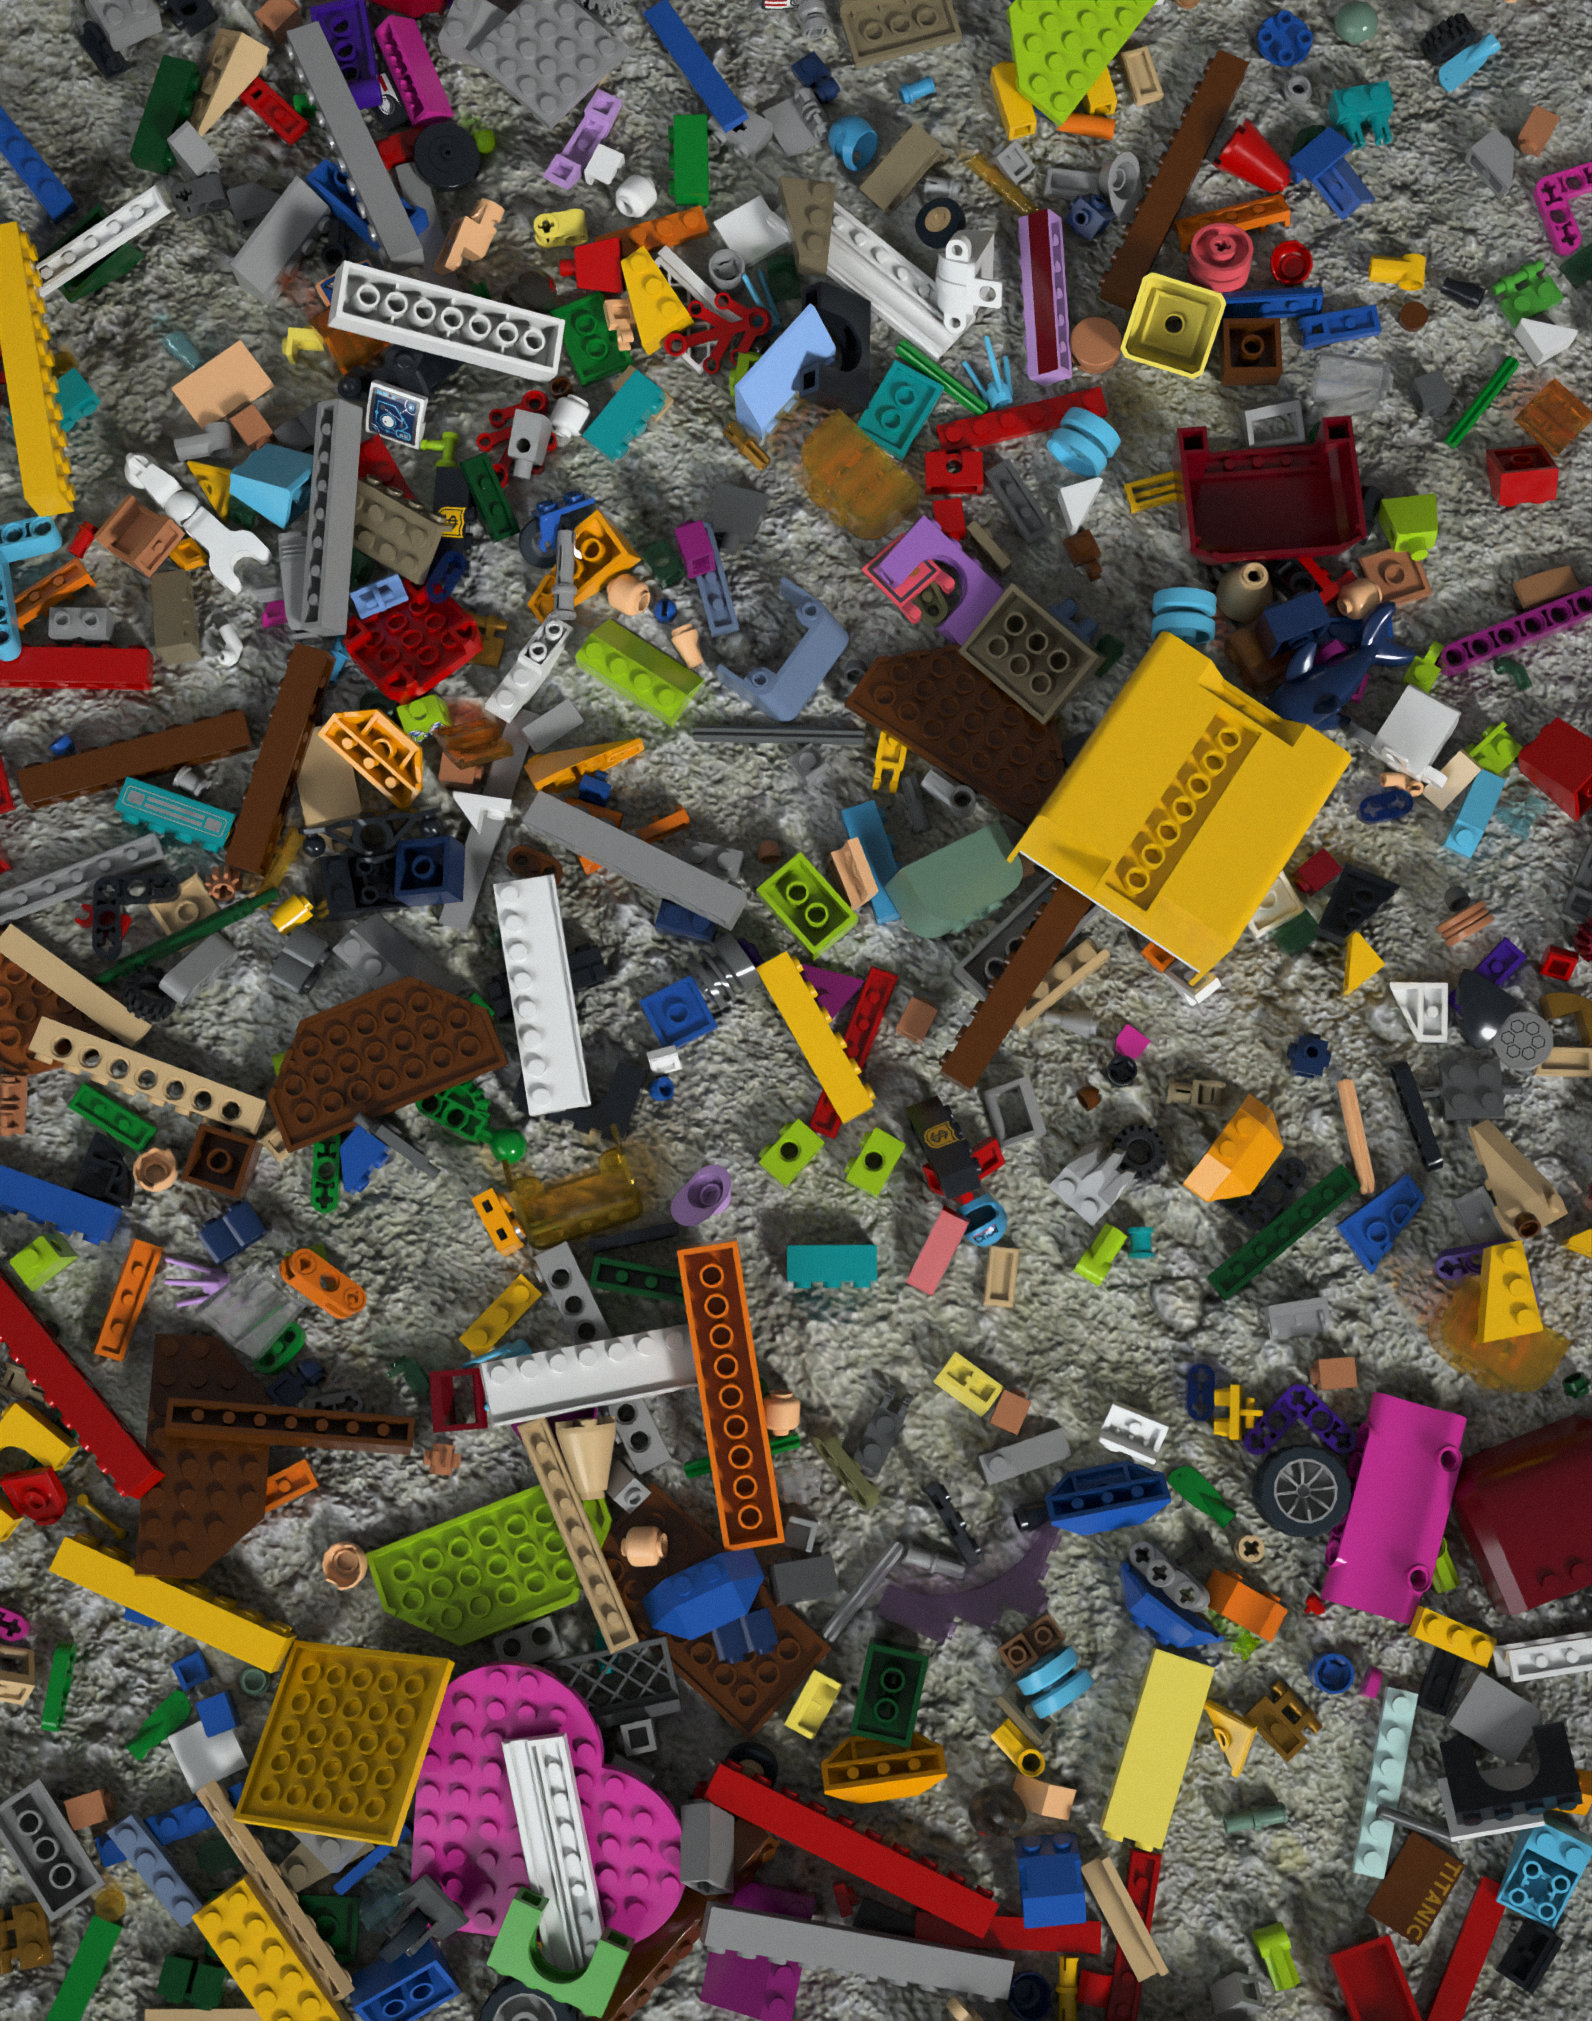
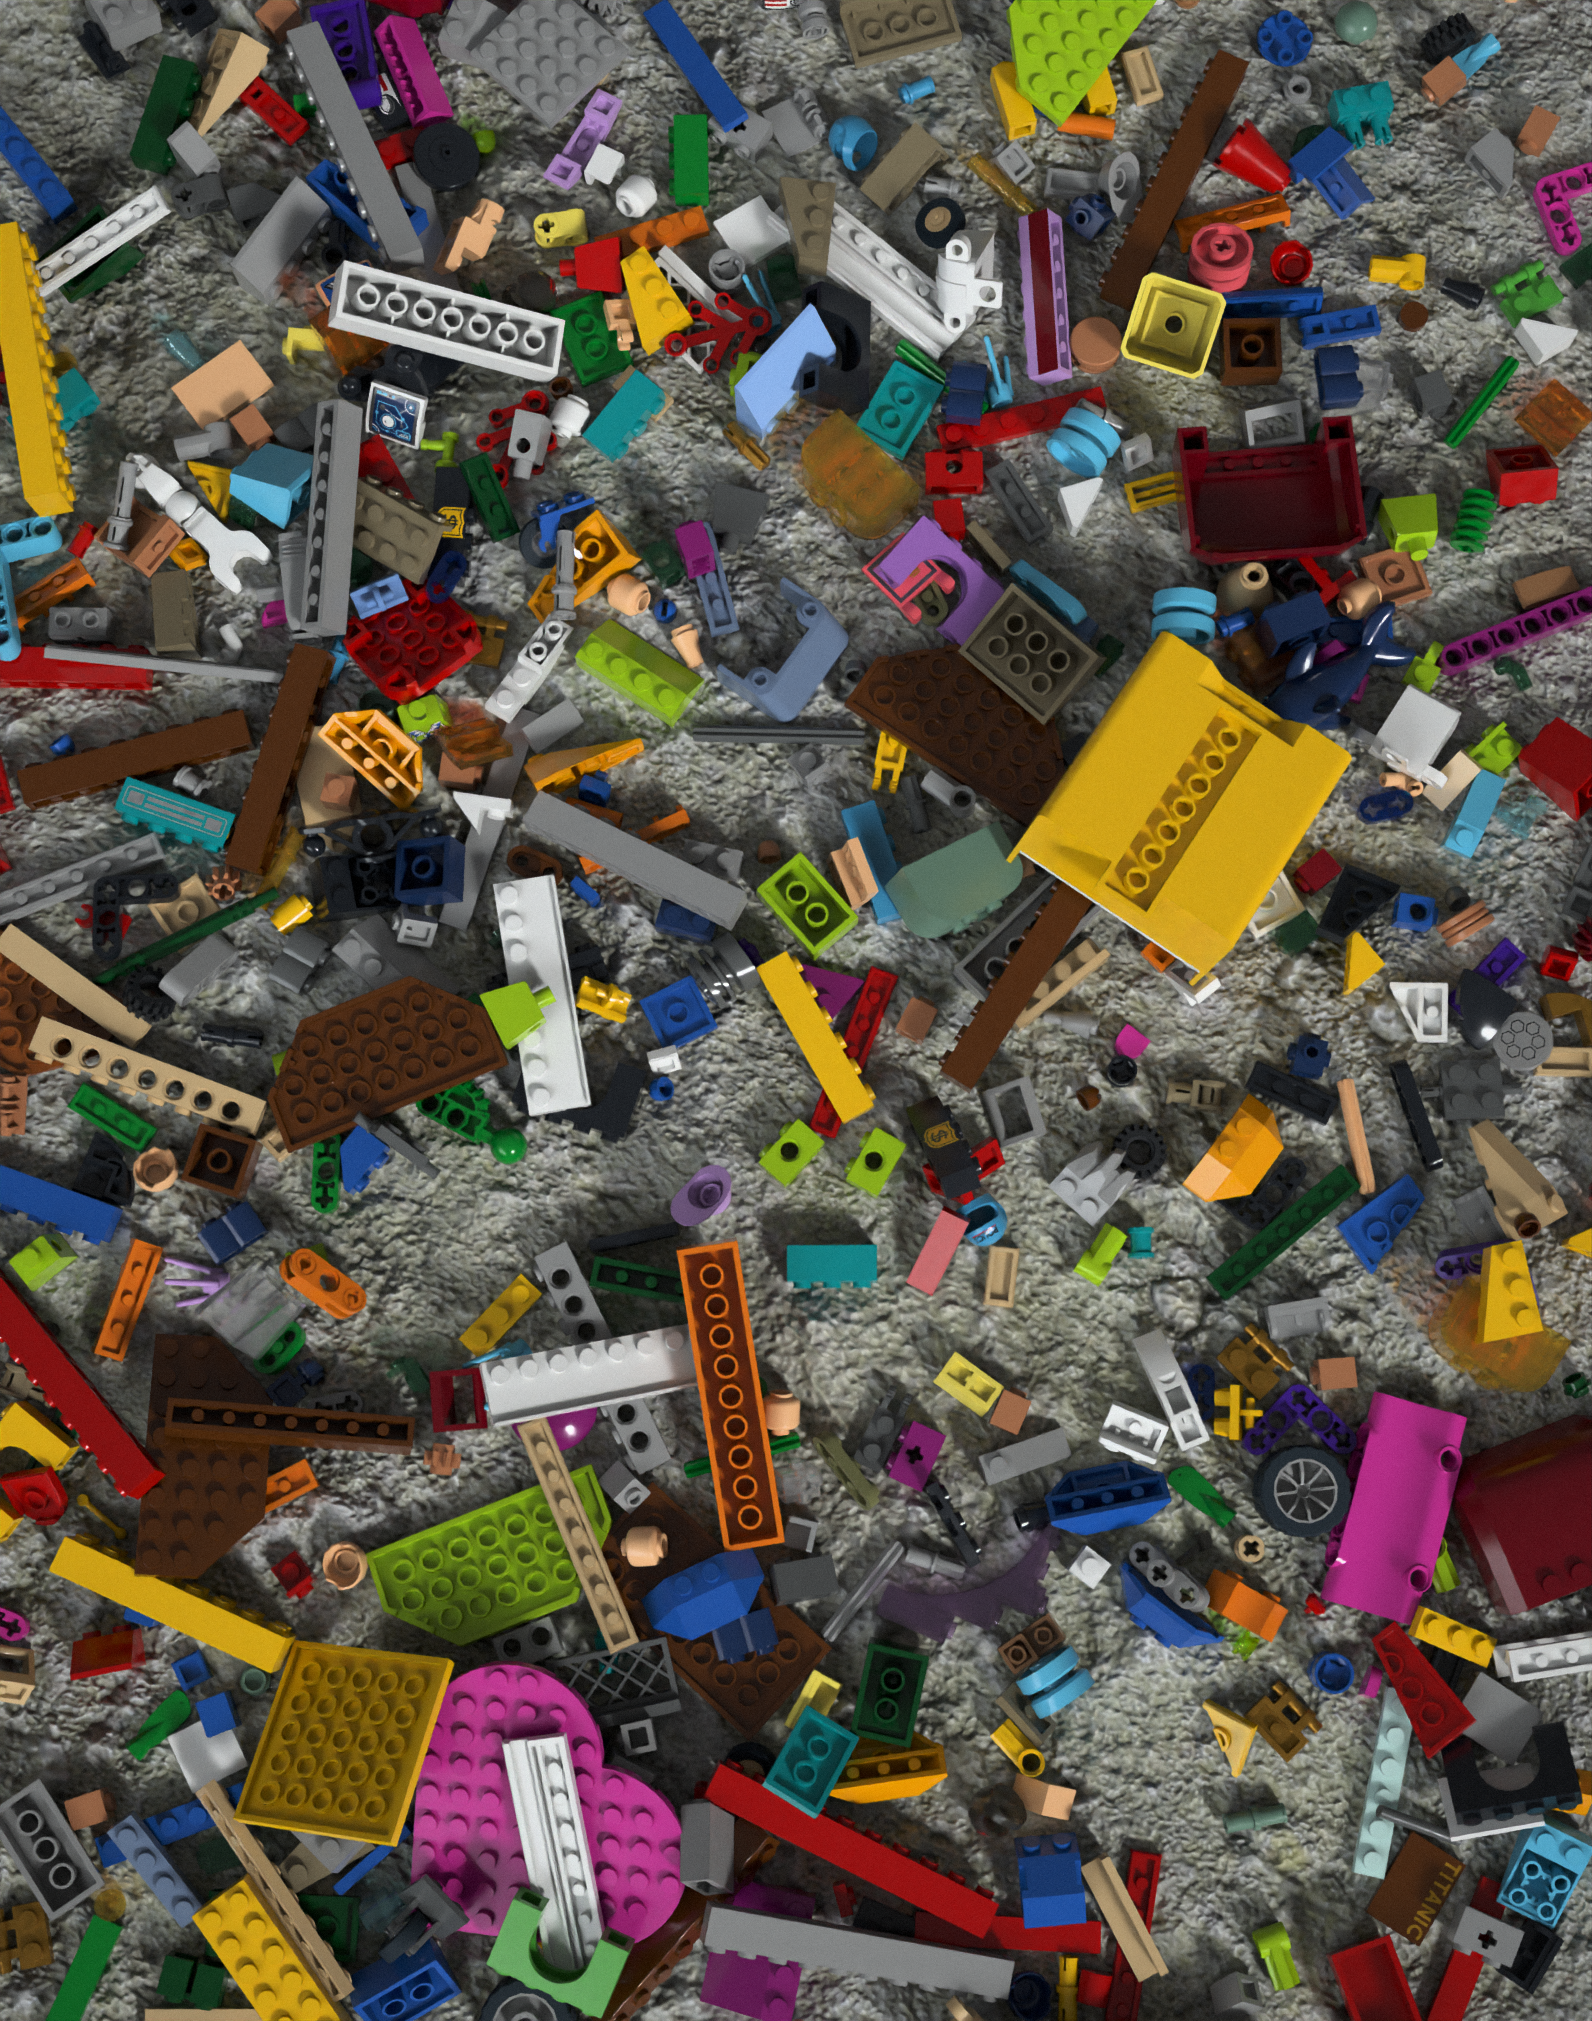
green beam [41,1640,77,1732] -> none
light orange piece [471,1188,527,1257] -> none
clear yellow windscreen [502,1124,643,1250] -> none
tan cone [555,1416,616,1500] -> none
dark blue plate [791,51,840,104] -> none
reddish brown plate [1063,529,1103,582] -> none
light yellow brick [1099,1647,1215,1852] -> none
none -> light grey tile [44,644,283,683]
none -> red slope [70,1624,147,1681]
none -> light grey pin [103,460,139,551]
none -> black pin [201,1023,264,1049]
none -> red bracket [271,1550,318,1599]
none -> nougat brick [320,772,360,814]
none -> light grey bracket [391,903,438,948]
none -> lime torso [479,981,556,1050]
none -> blue tile [570,875,601,907]
none -> yellow hips [575,976,632,1024]
none -> teal plate [762,1705,859,1819]
none -> magenta brick [885,1421,946,1492]
none -> dark blue brick [941,361,987,426]
none -> medium azure beam [1009,559,1087,626]
none -> white brick [1066,1545,1112,1589]
none -> light grey pin [1075,398,1132,439]
none -> white tile [1120,432,1154,471]
none -> white slope [1132,1328,1210,1452]
none -> blue pin [1215,607,1255,638]
none -> pearl gold plate [1215,1322,1295,1401]
none -> black tile [1244,1060,1338,1126]
none -> dark blue brick [1313,345,1364,411]
none -> red wing [1371,1621,1477,1760]
none -> blue brick [1391,893,1439,932]
none -> nougat brick [1421,56,1466,107]
none -> light grey brick [1446,1901,1525,1969]
none -> green piece [1449,488,1498,553]

